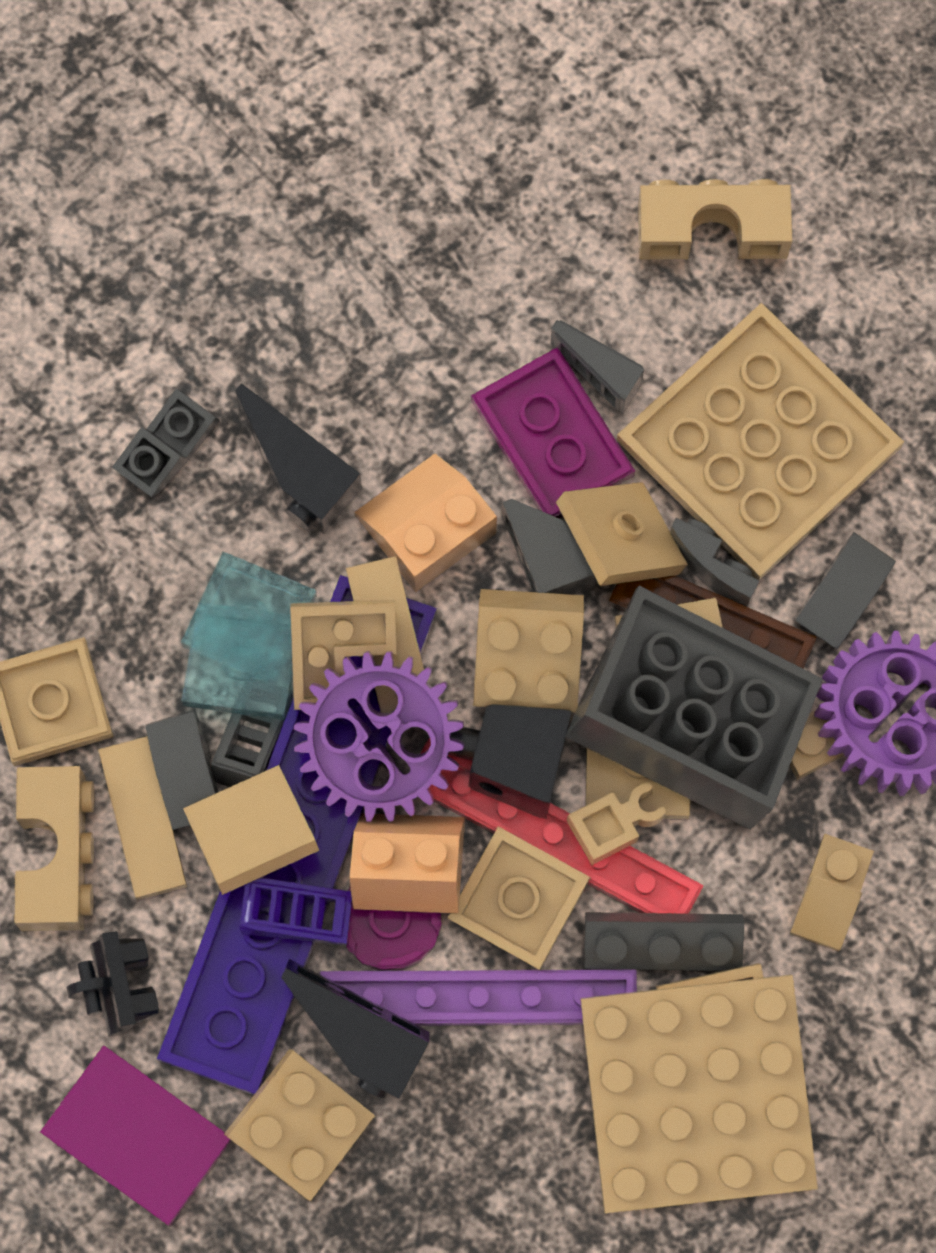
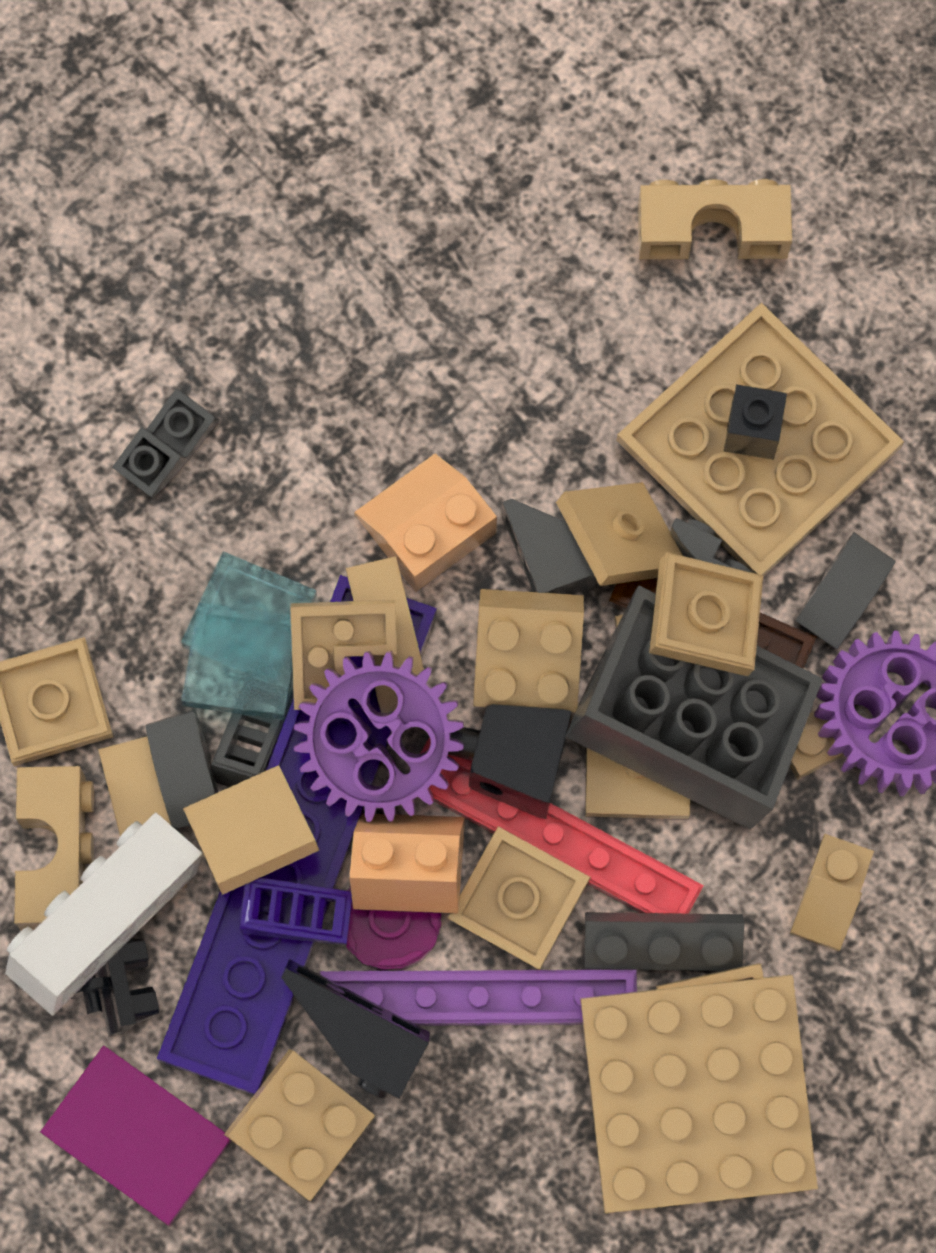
black slope [235,383,362,534] -> none
magenta tile [471,347,635,519] -> none
dark grey slope [551,320,644,414] -> none
tan plate [566,783,667,865] -> none
none -> white brick [5,812,203,1016]
none -> tan tile [649,552,763,676]
none -> black brick [723,384,787,460]

